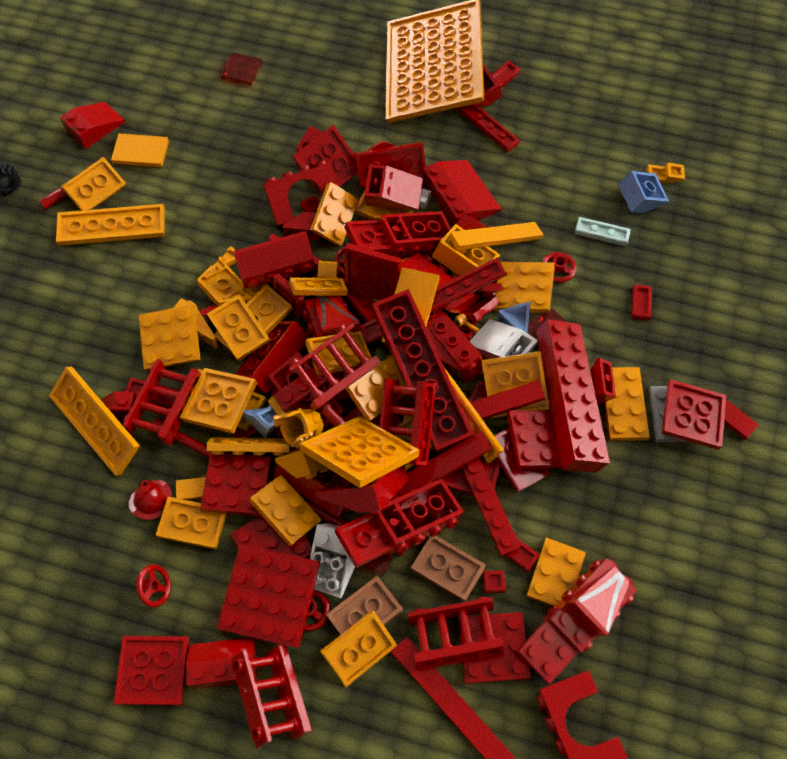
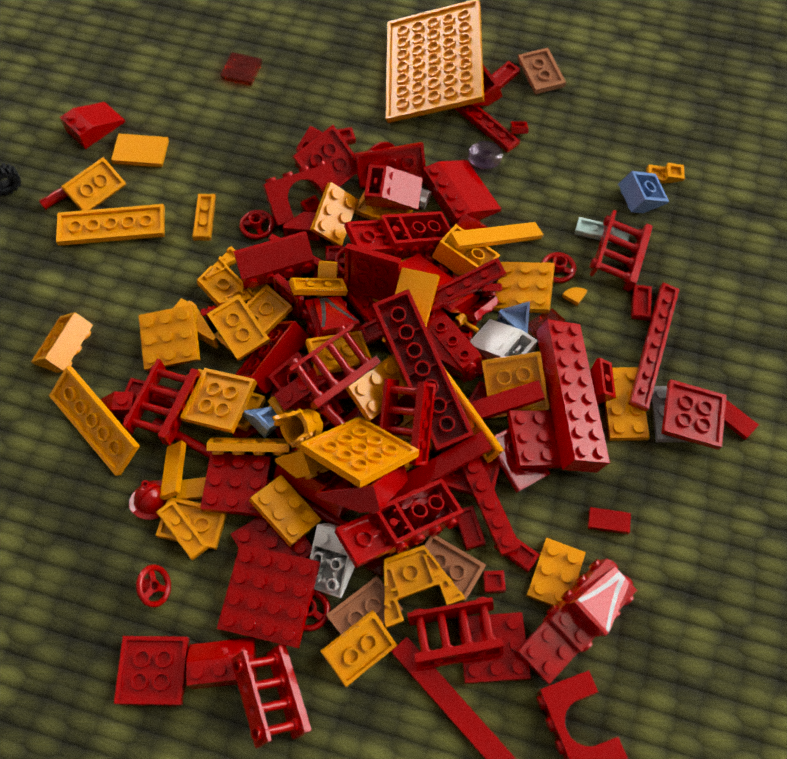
none -> light orange slope [31,312,93,373]
none -> light orange tile [156,500,209,561]
none -> light orange tile [160,441,186,500]
none -> light orange tile [192,194,216,241]
none -> red piece [239,210,274,239]
none -> red tile [325,245,344,262]
none -> red tile [338,127,356,145]
none -> light orange wing [384,545,465,628]
none -> red tile [457,505,486,551]
none -> dish [468,141,503,169]
none -> red tile [510,121,529,134]
none -> nougat plate [517,48,566,94]
none -> light orange tile [562,287,588,306]
none -> red tile [588,507,631,535]
none -> red fence [589,210,653,292]
none -> red tile [628,282,679,412]

